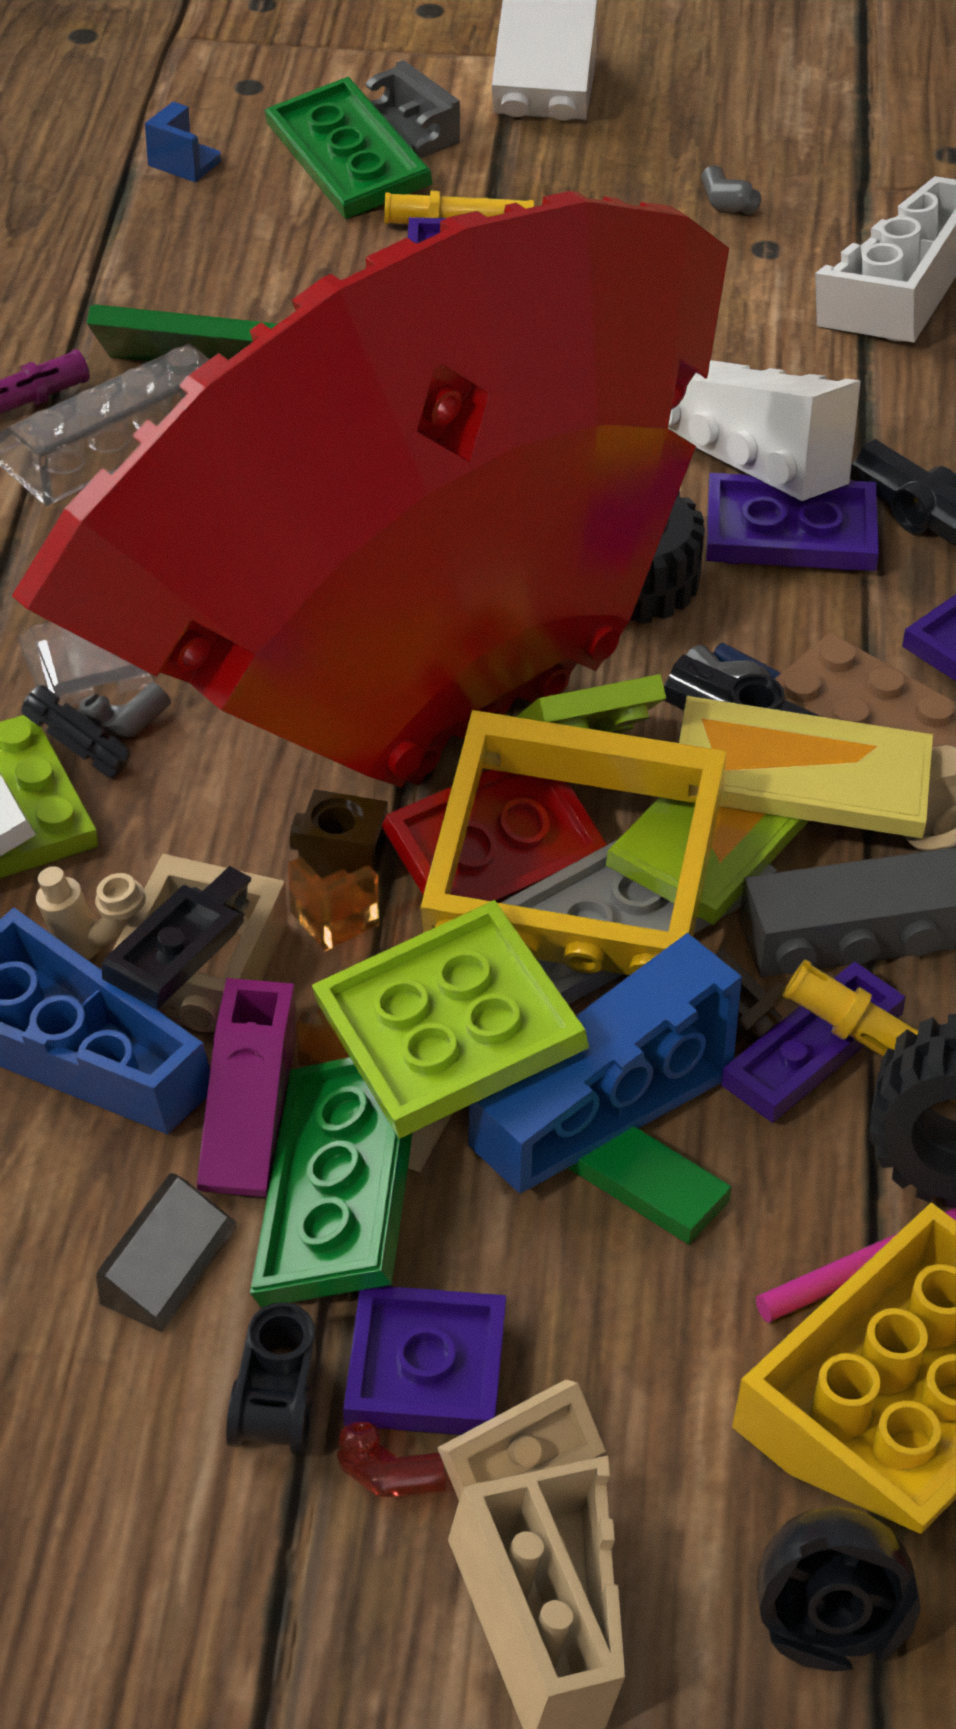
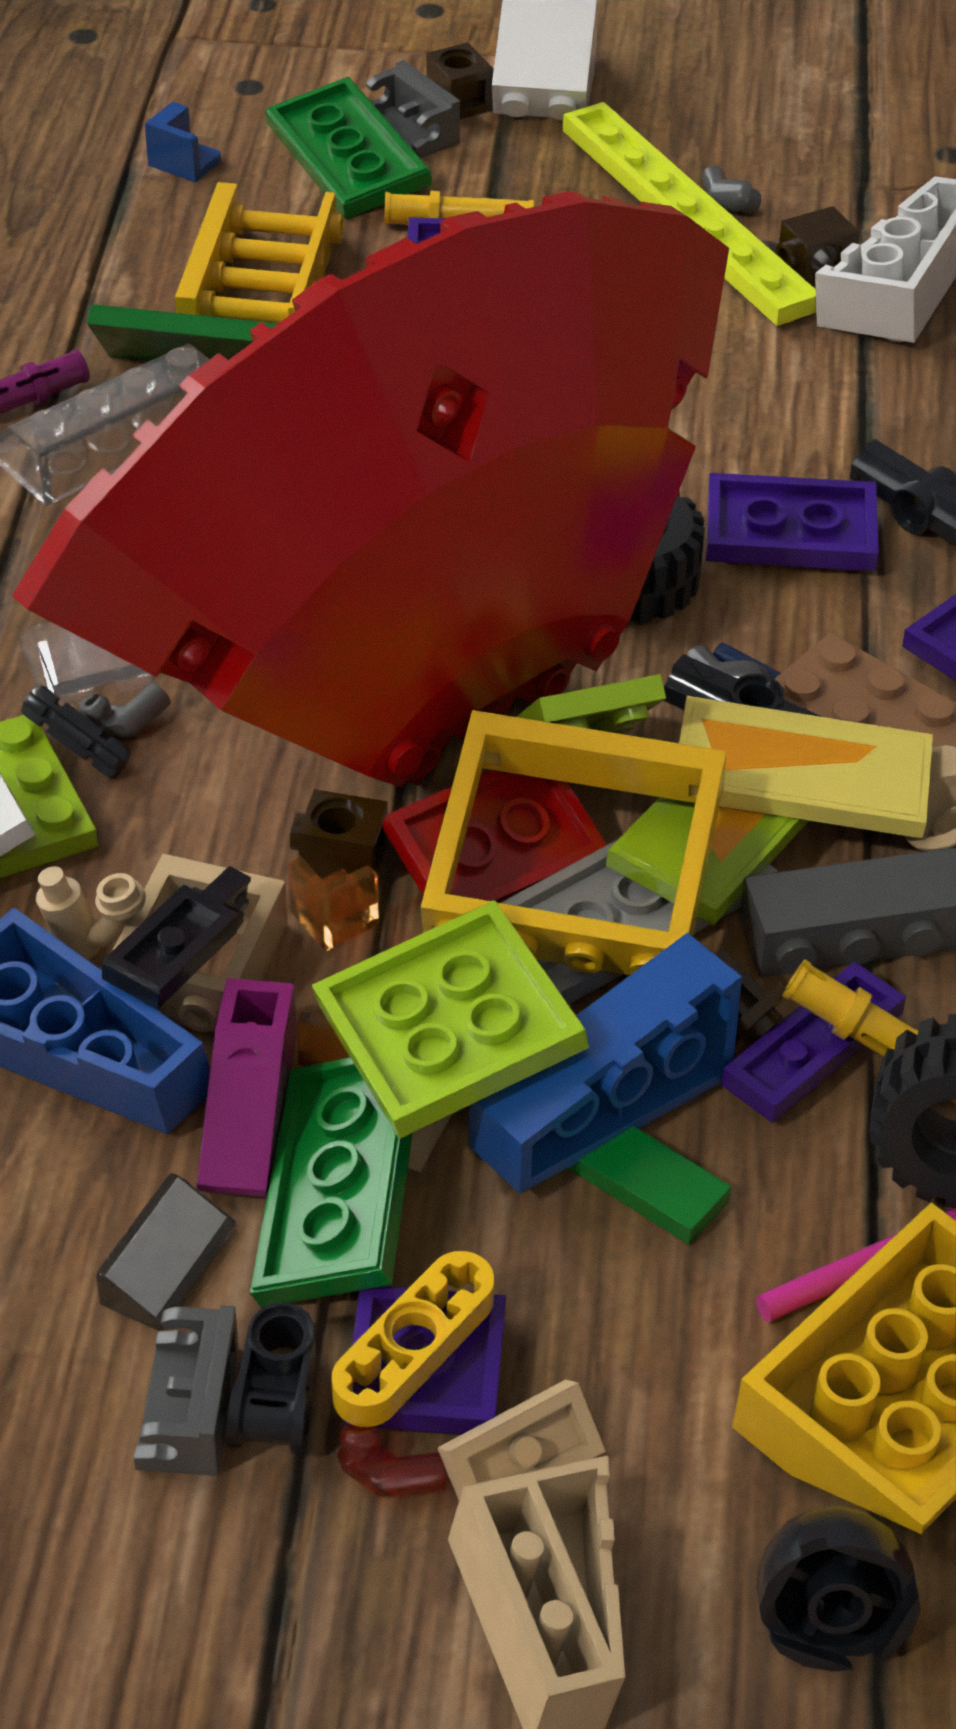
white wedge [668,361,861,501] -> none
none -> dark grey hinge [134,1305,239,1476]
none -> yellow fence [175,182,344,323]
none -> yellow beam [332,1251,494,1427]
none -> dark brown brick [426,42,494,119]
none -> neon yellow plate [563,102,816,326]
none -> dark brown brick [776,206,860,287]

